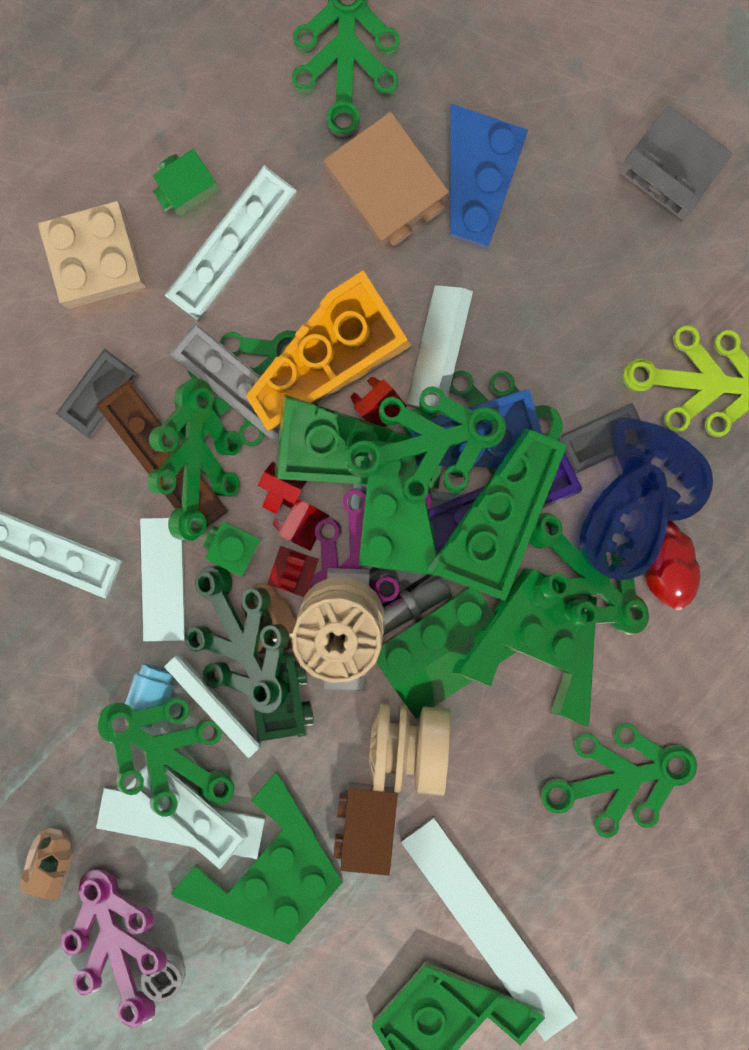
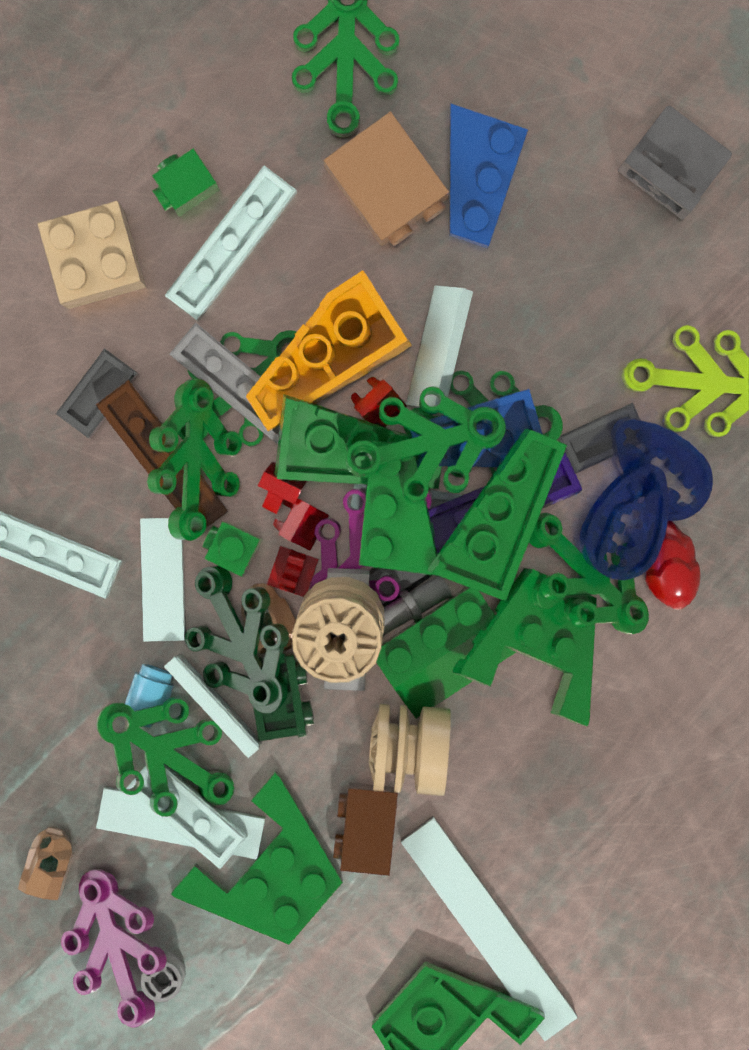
green plant [541,722,697,838] -> none

